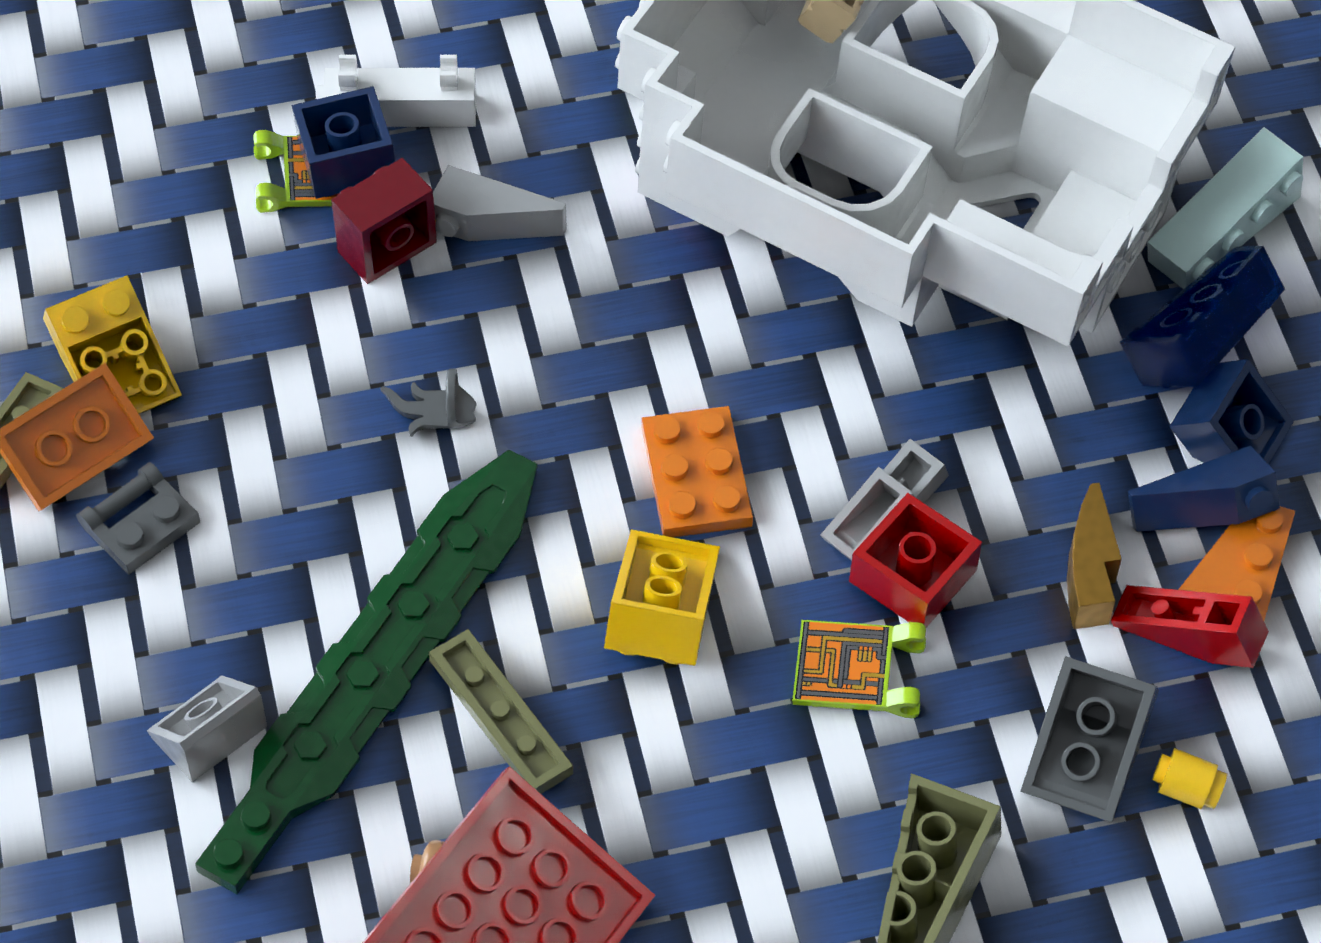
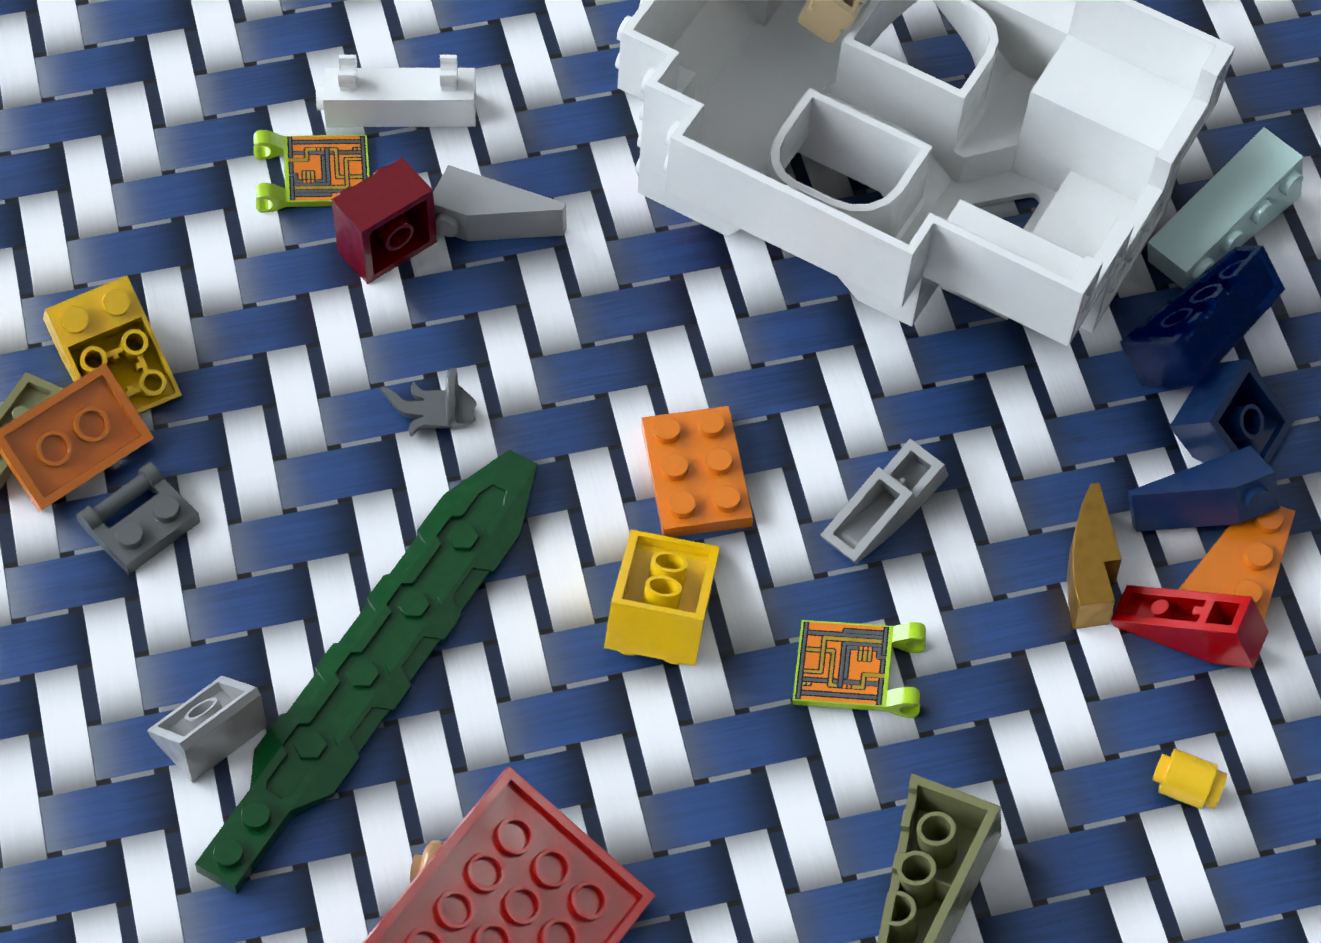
dark blue brick [291,86,395,199] -> none
olive plate [429,629,573,794] -> none
red brick [849,493,982,628] -> none
dark grey slope [1020,656,1159,823] -> none

